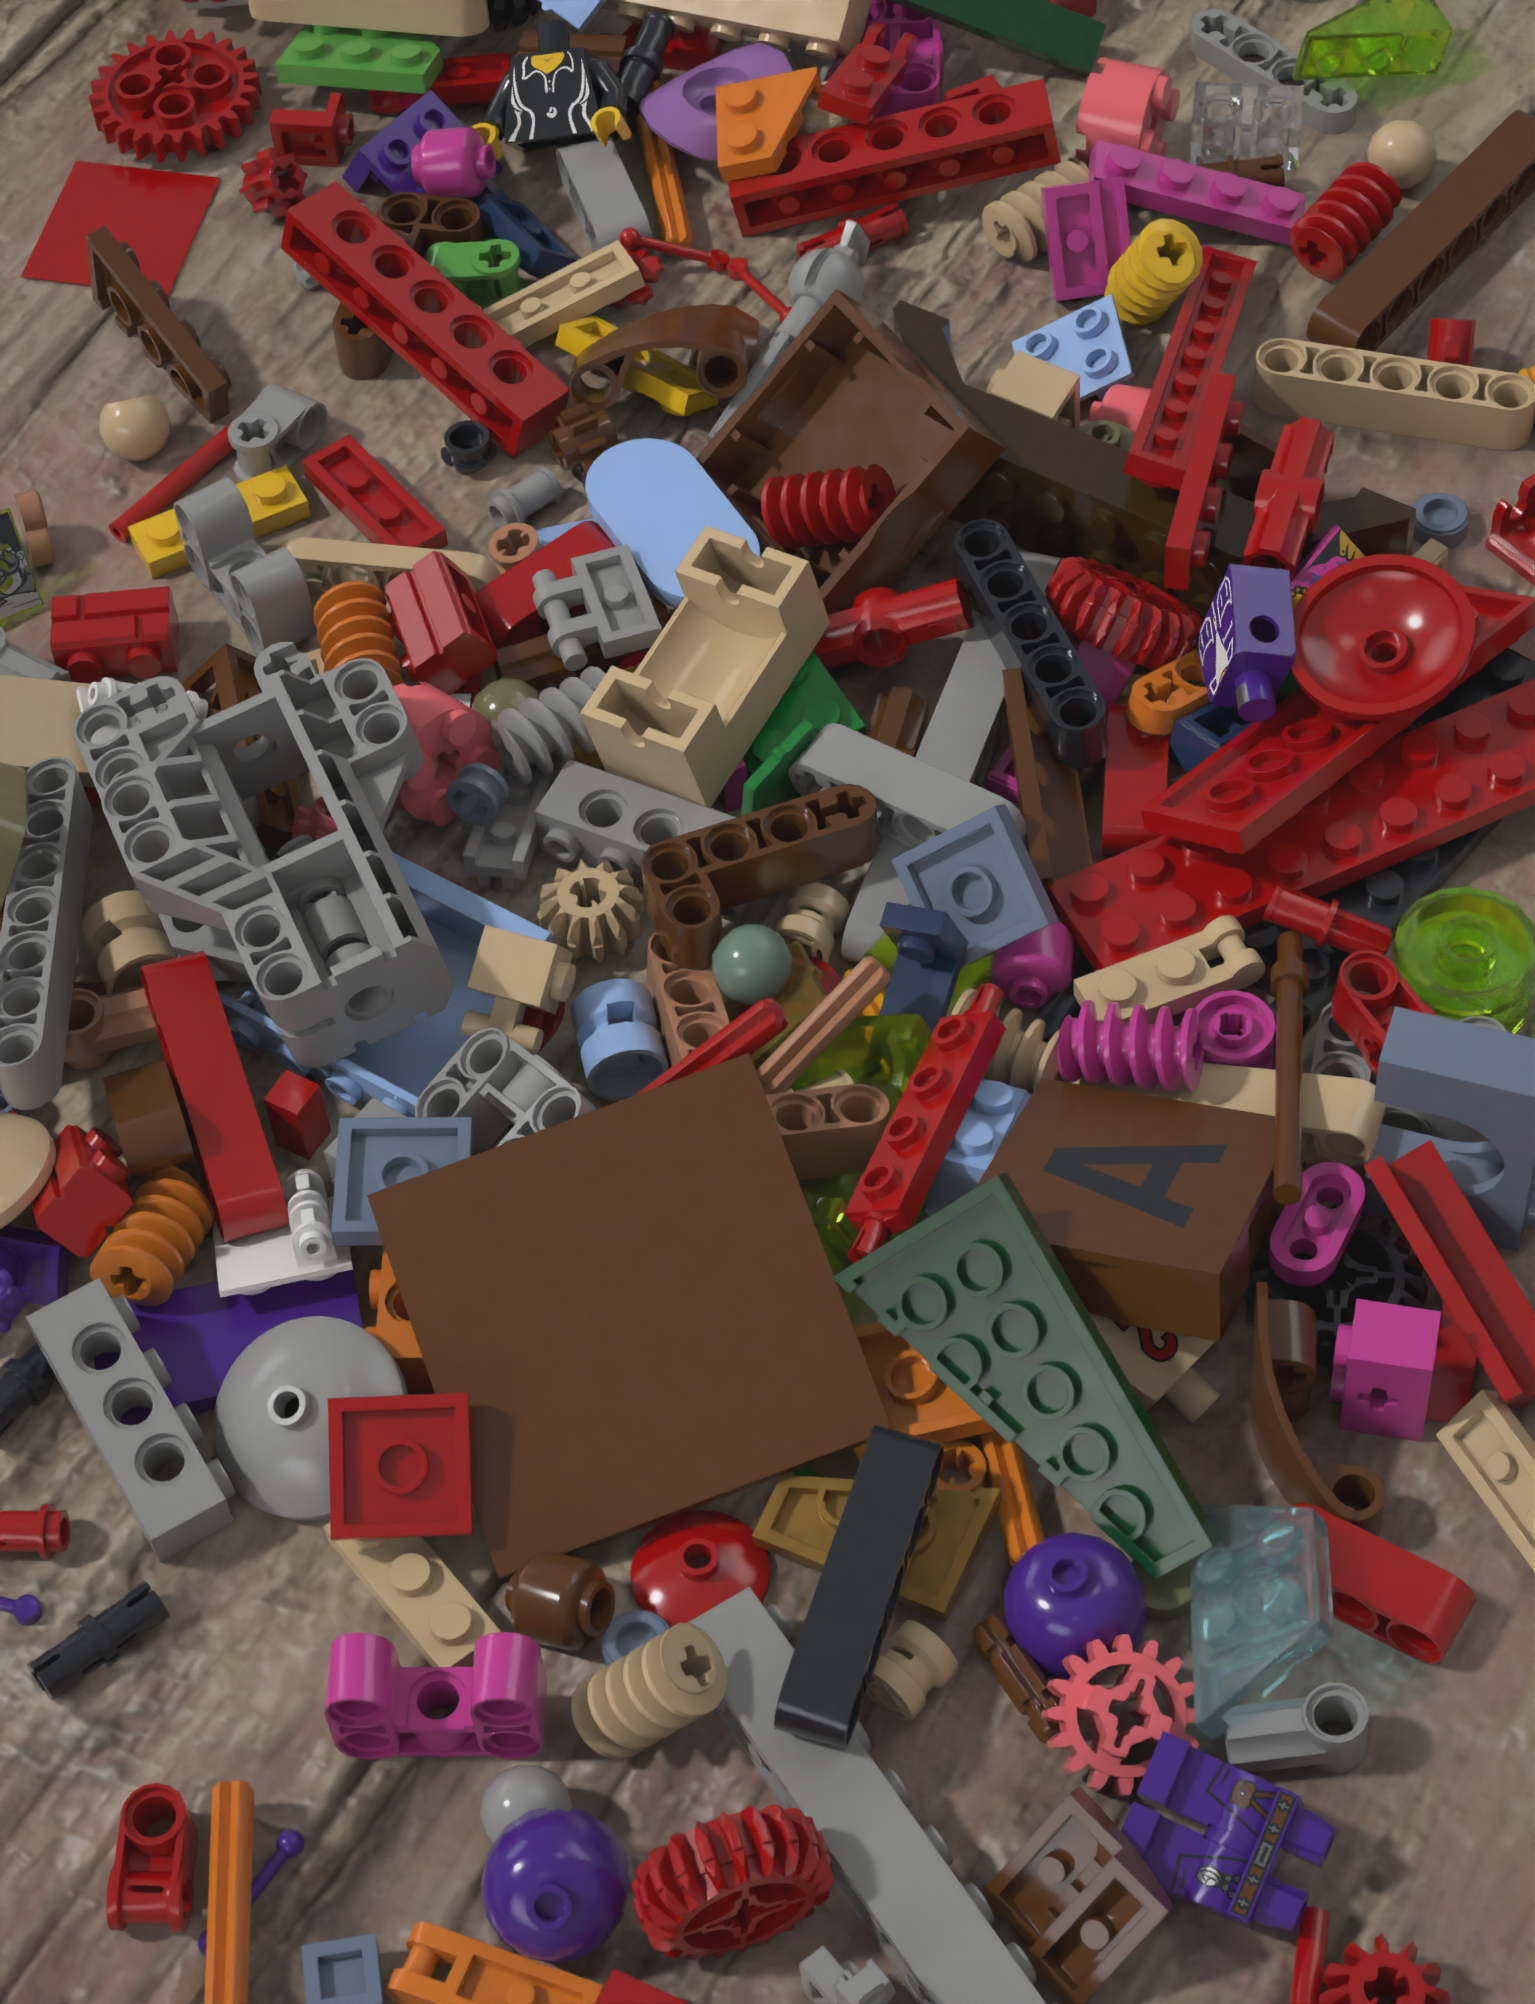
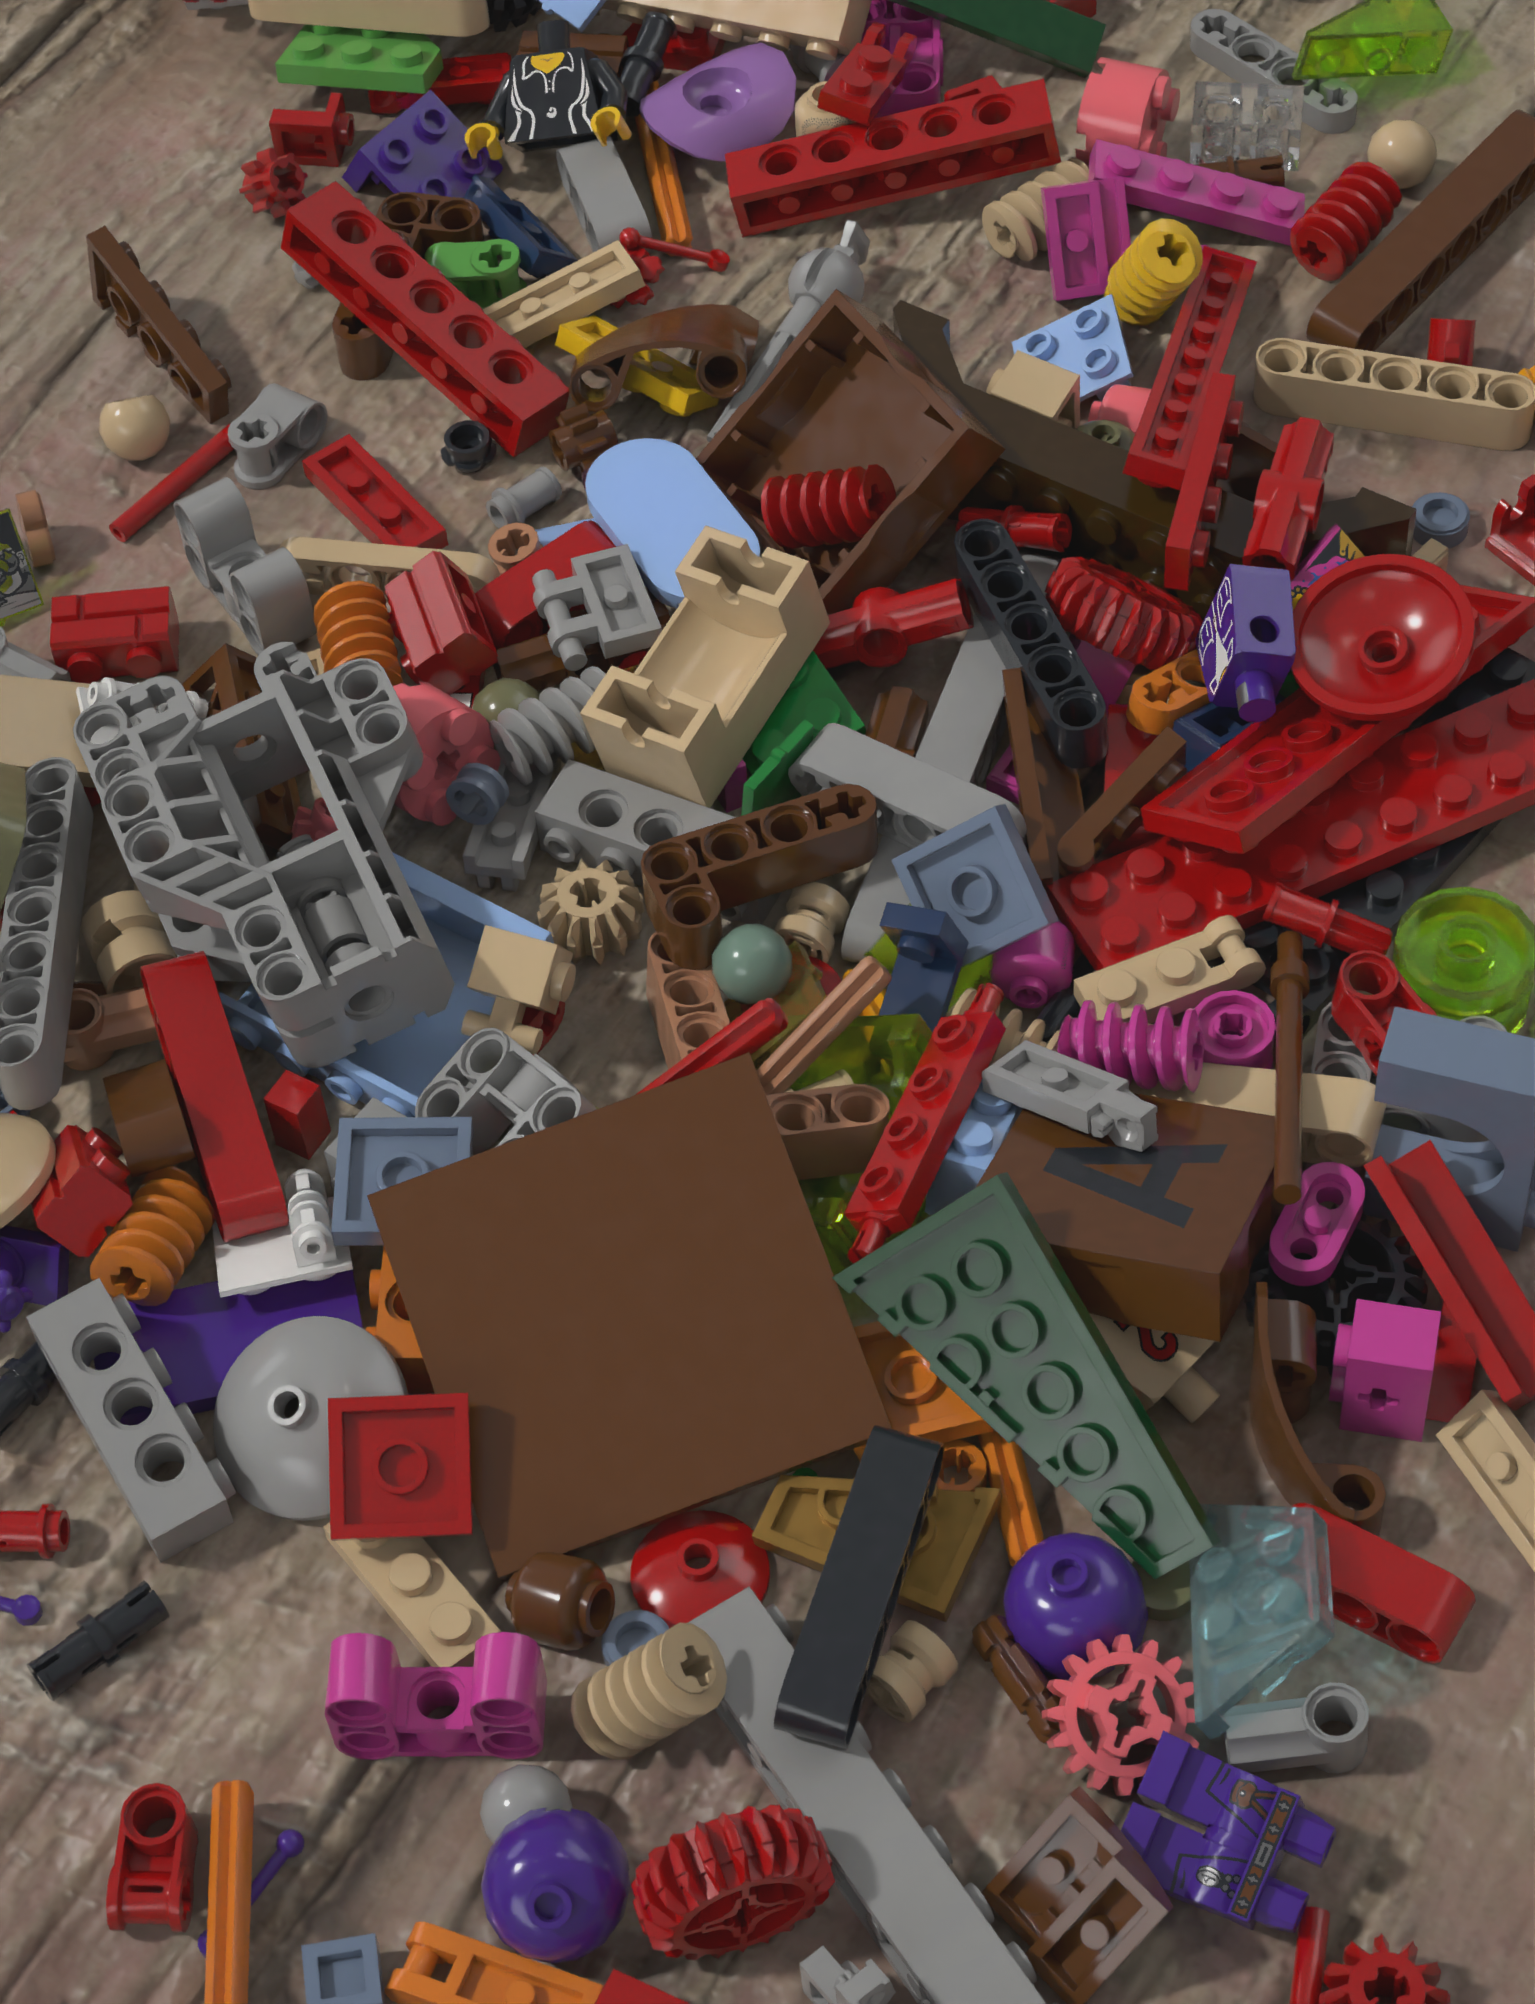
red sticker [20,161,221,296] -> none
red gear [89,29,262,163] -> none
yellow plate [128,465,311,579] -> none
dark pink head [411,127,496,199] -> none
light blue wheel [570,979,669,1100] -> none
orange wing [715,66,822,182] -> none
red hinge [726,257,792,323] -> none
red pin [796,202,909,259] -> none
none -> red axle [956,505,1072,552]
none -> light grey hinge [982,1040,1159,1152]
none -> reddish brown plate [1057,726,1187,879]

